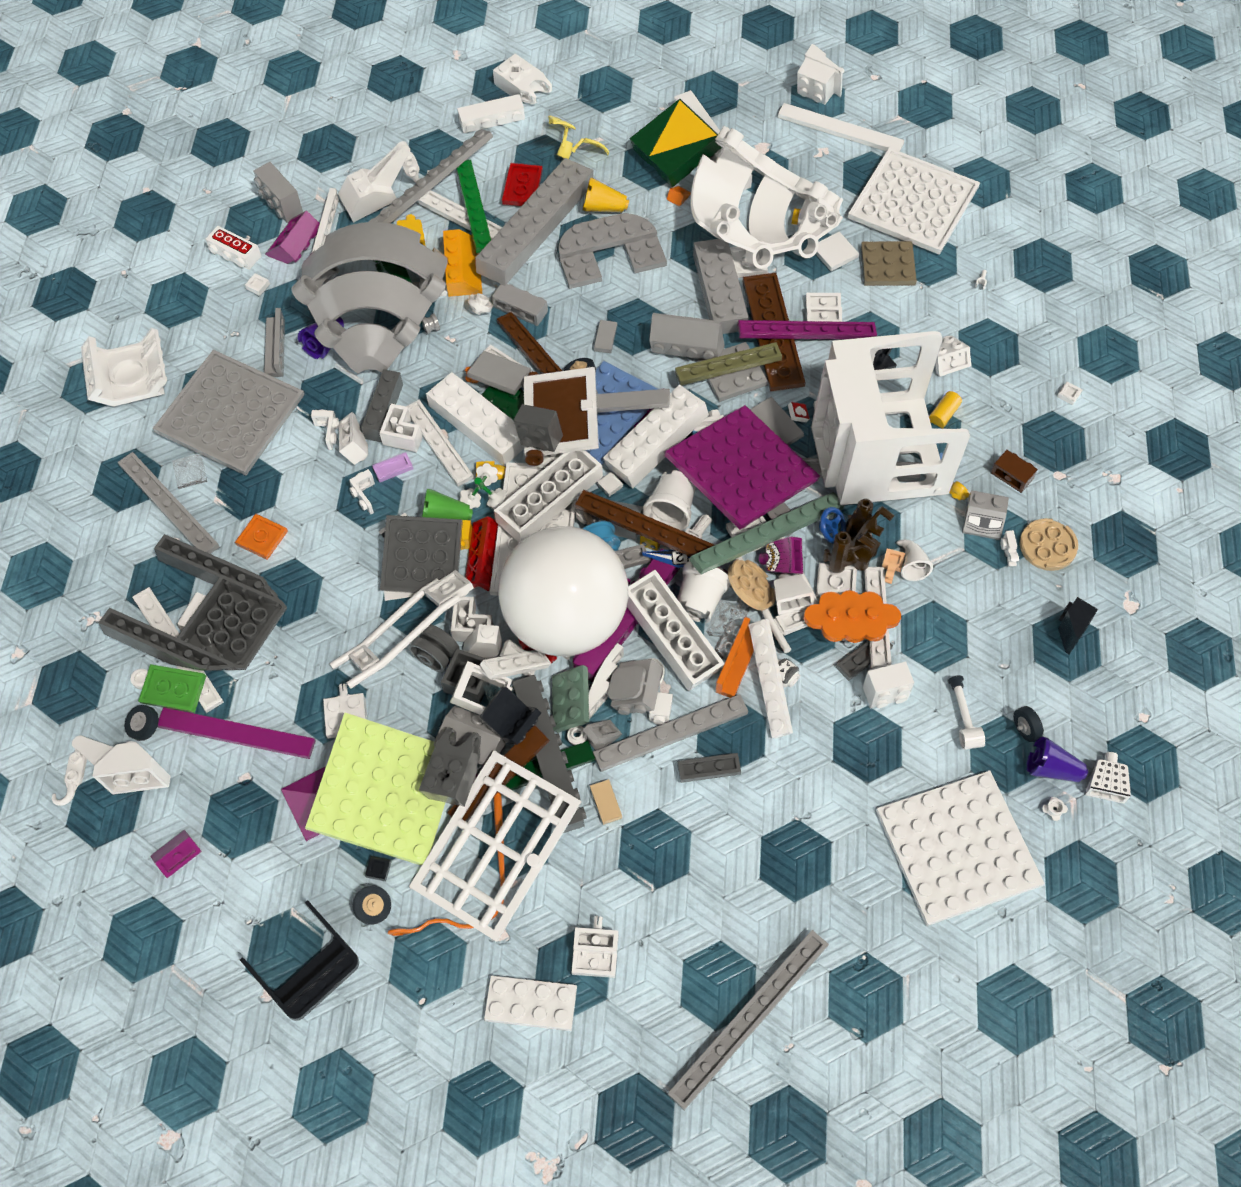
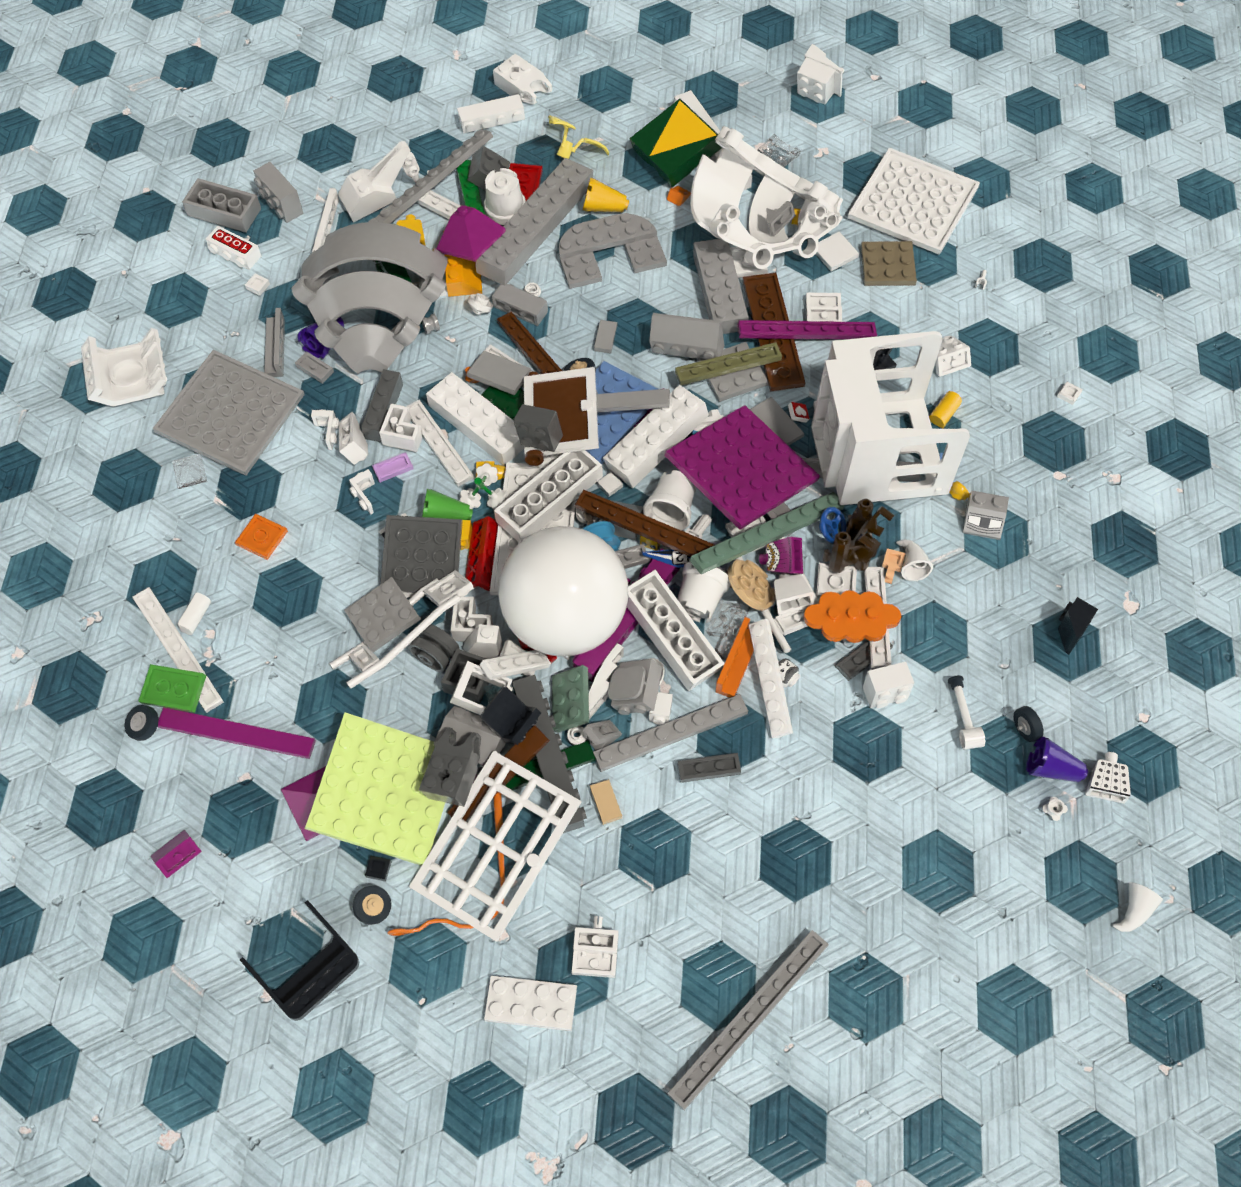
white slope [52,735,171,806] -> none
dark grey wedge [98,534,287,670] -> none
light grey plate [118,452,220,554] -> none
white tile [130,669,148,689] -> none
magenta slope [265,210,320,264] -> none
white plate [323,684,367,739] -> none
white tile [778,103,905,152] -> none
white plate [876,771,1045,926] -> none
reddish brown brick [991,449,1038,493] -> none
white plate [1000,530,1019,567] -> none
tan tile [1020,518,1078,571] -> none
none -> light grey brick [182,178,261,232]
none -> light grey plate [295,351,334,384]
none -> light grey plate [344,577,421,652]
none -> magenta slope [436,205,506,262]
none -> dark grey brick [468,145,510,191]
none -> white piece [484,168,526,225]
none -> white plate [524,283,541,297]
none -> clear plate [758,134,801,168]
none -> light grey slope [766,201,796,236]
none -> white hat [1113,882,1163,932]

